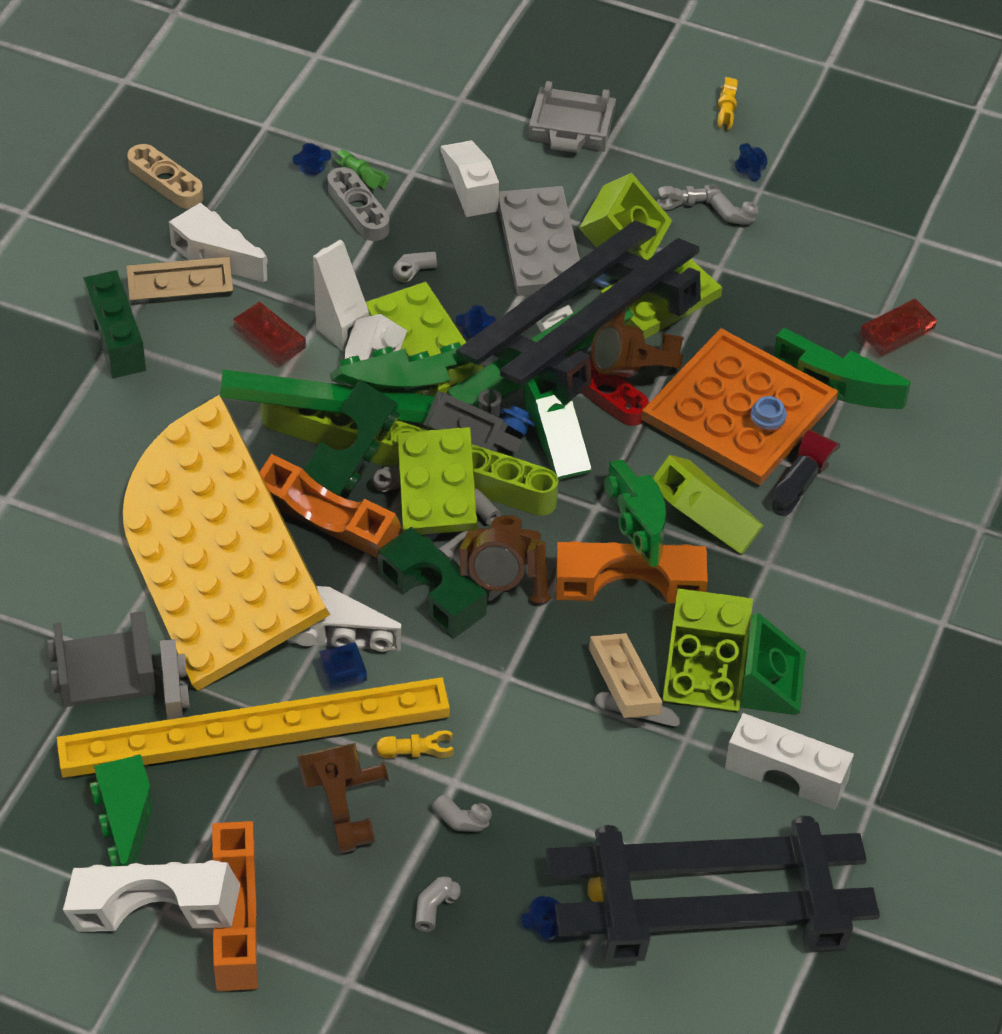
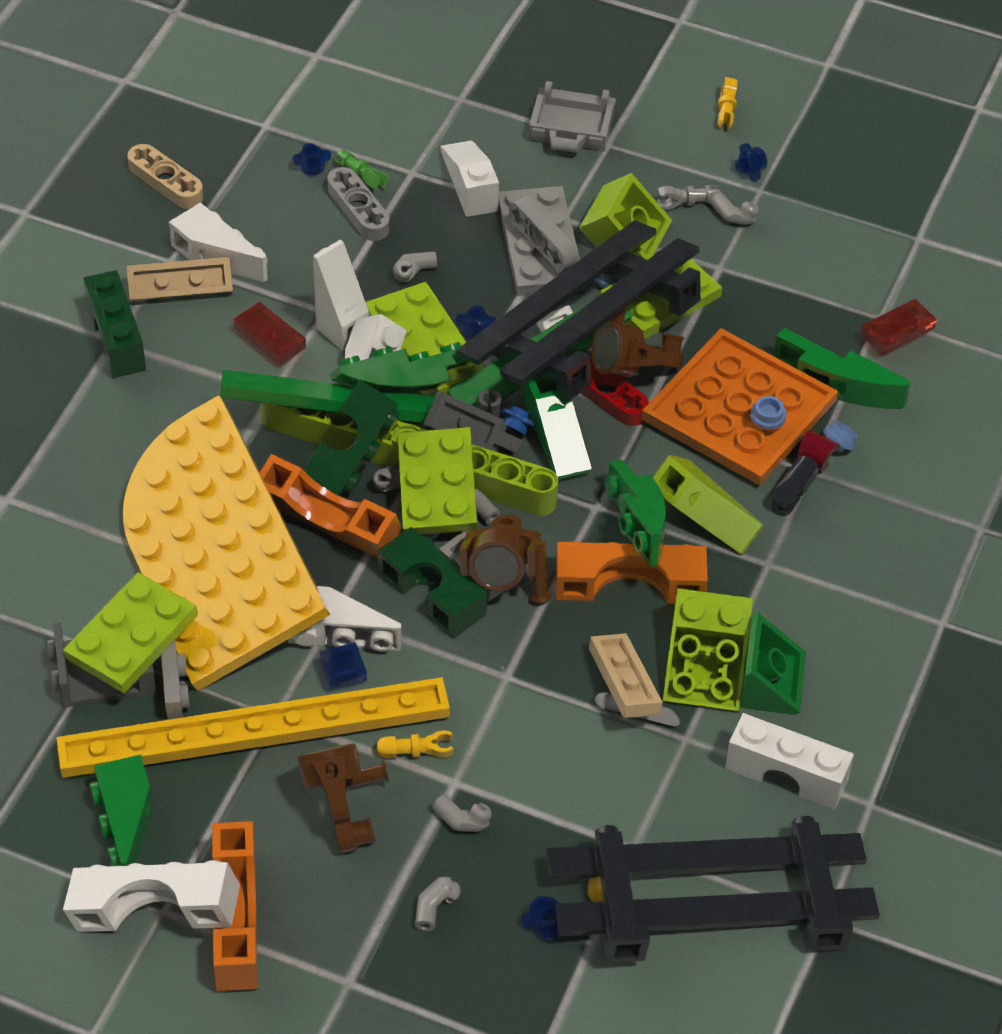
none -> lime plate [63,572,198,694]
none -> light grey beam [509,196,578,272]
none -> medium blue plate [823,420,858,452]

